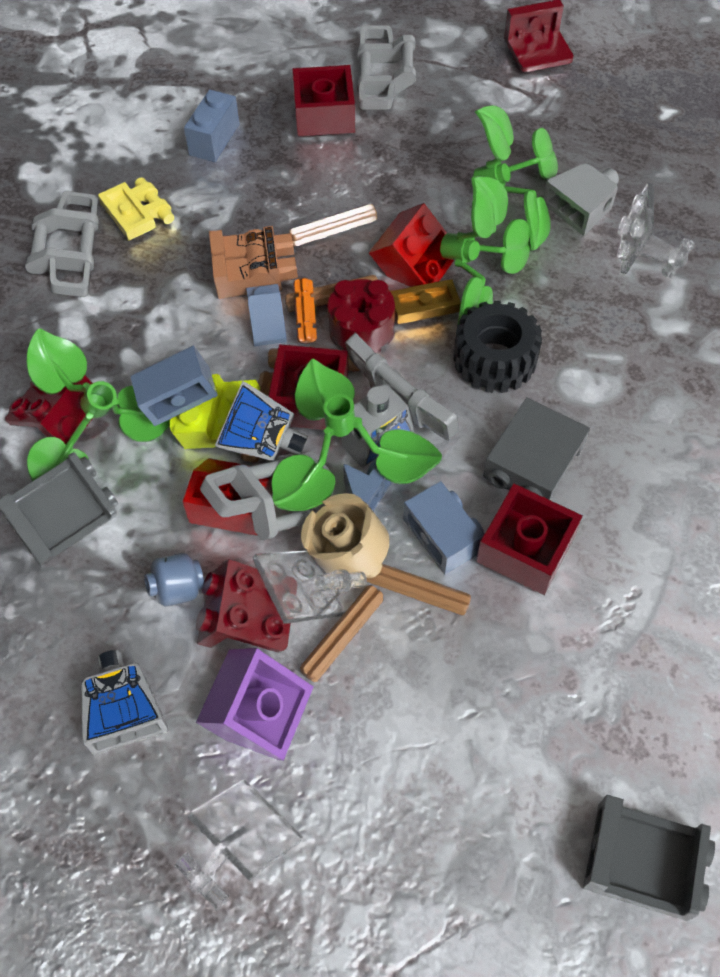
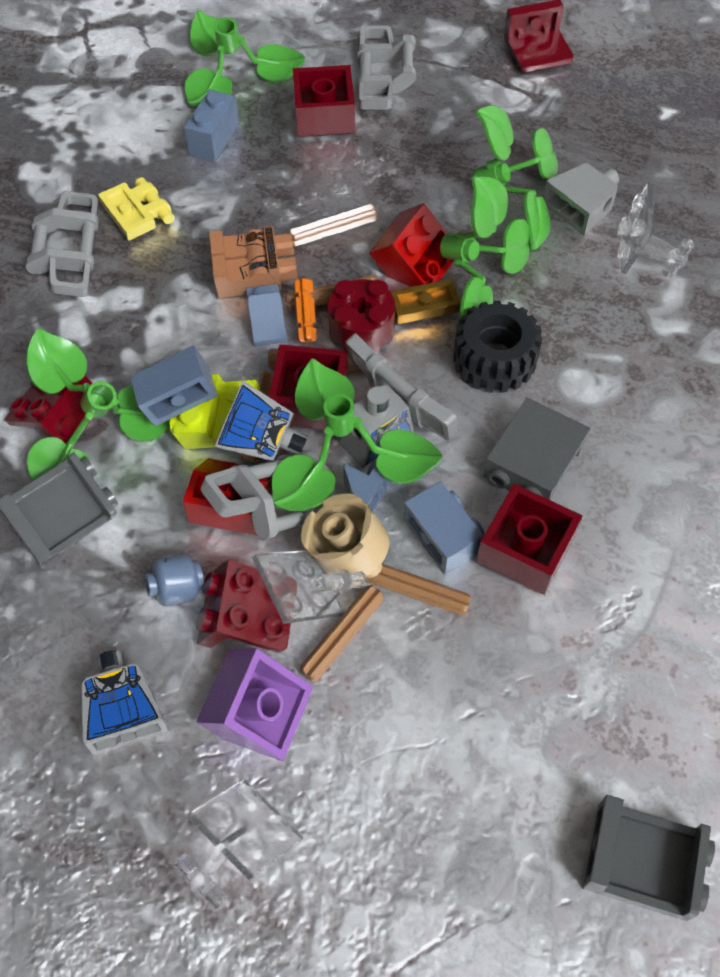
none -> bright green plant [185,10,305,108]

